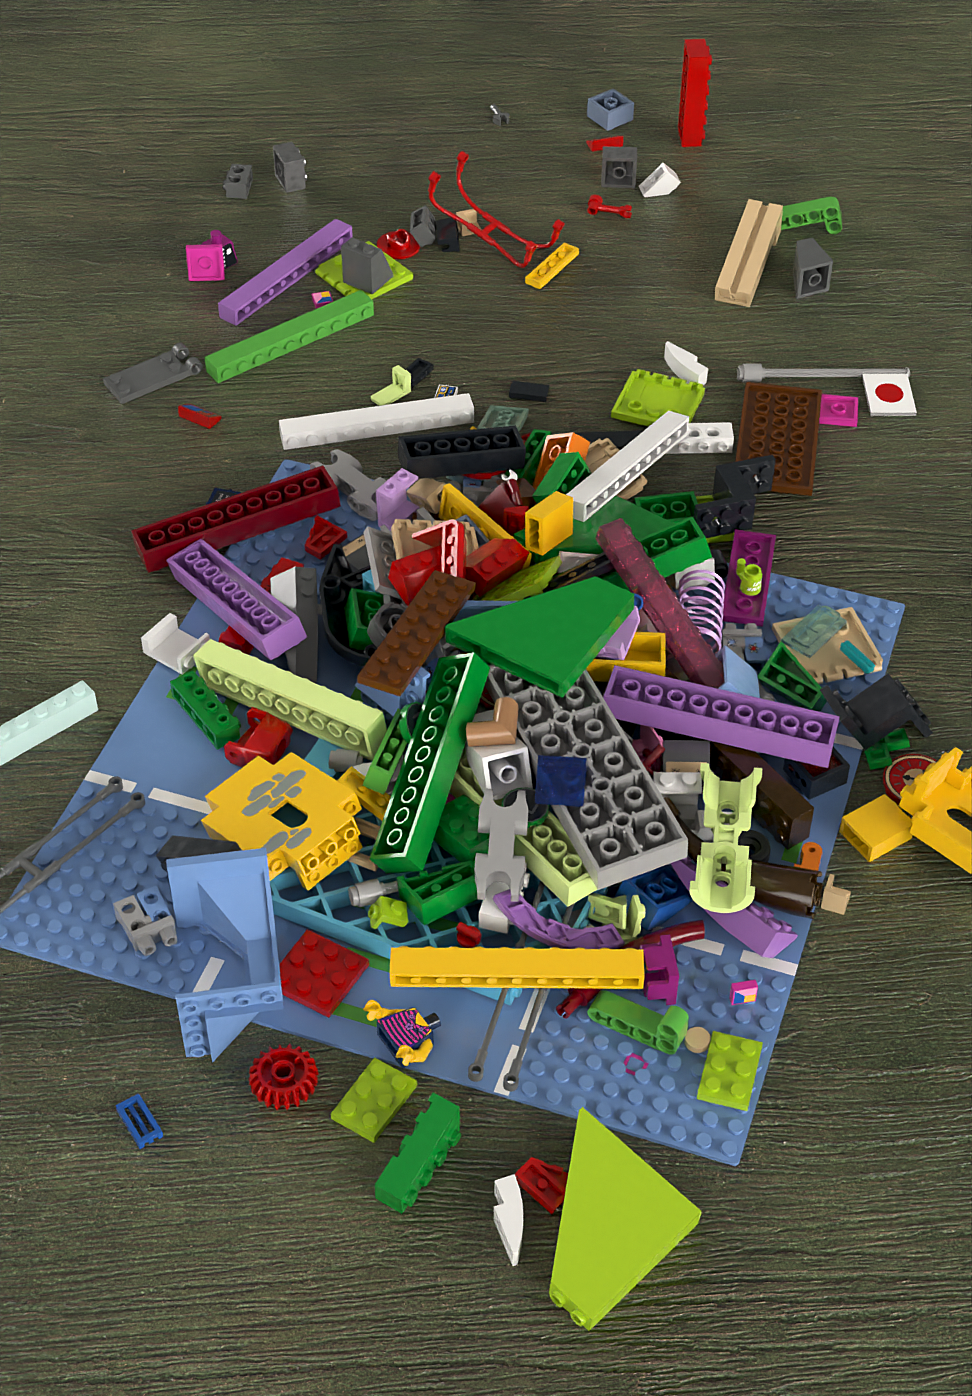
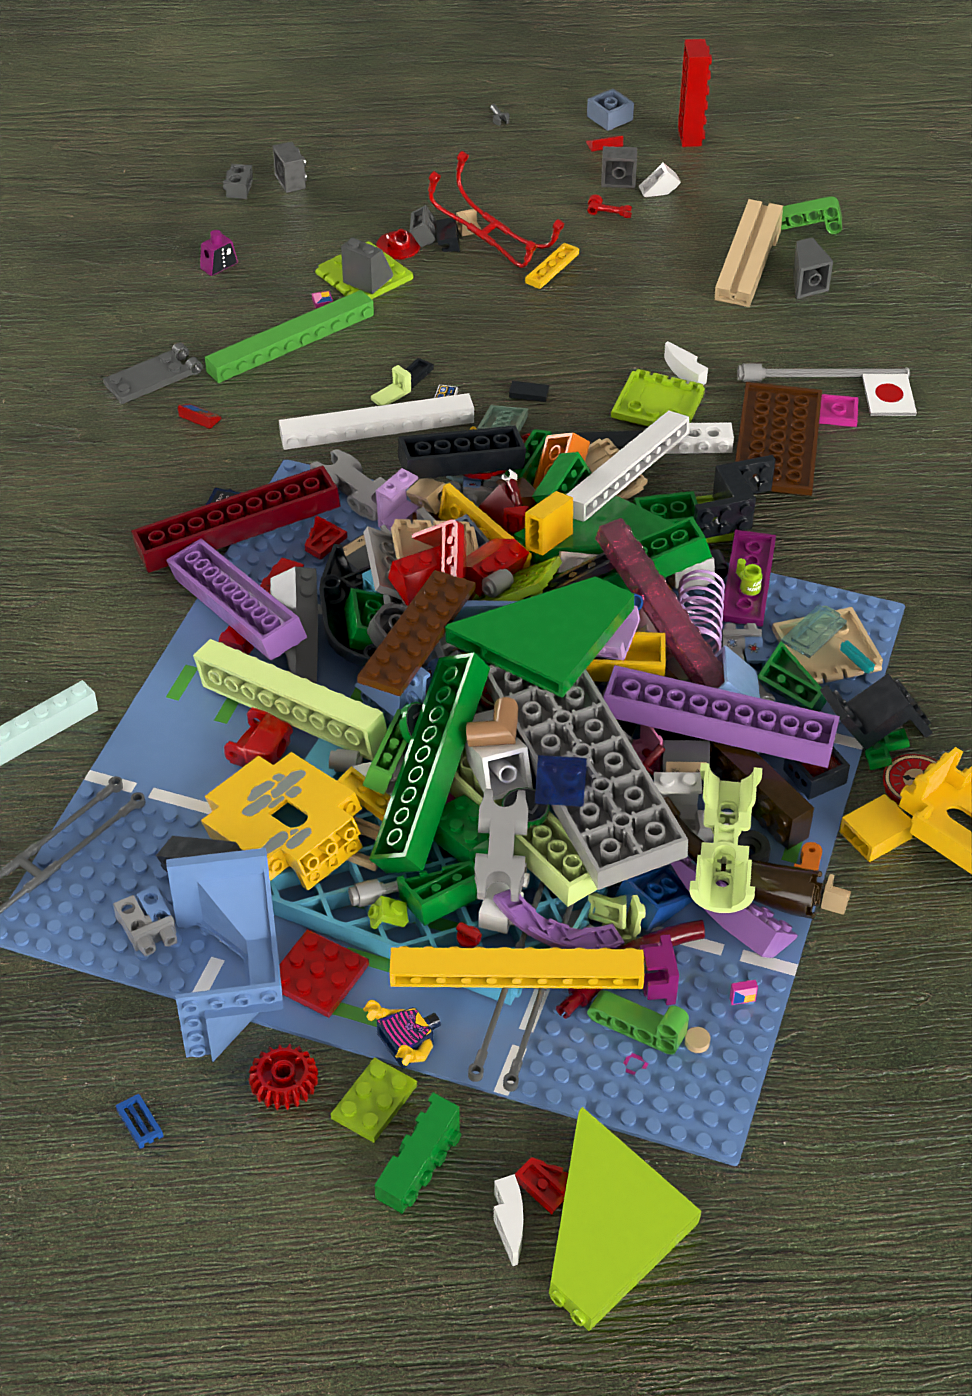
white panel [141,613,210,675] -> none
green brick [170,670,241,750] -> none
dark pink tile [186,244,225,281] -> none
medium lavender brick [218,219,352,326] -> none
lime plate [697,1031,763,1111] -> none
none -> light grey brick [481,569,514,598]

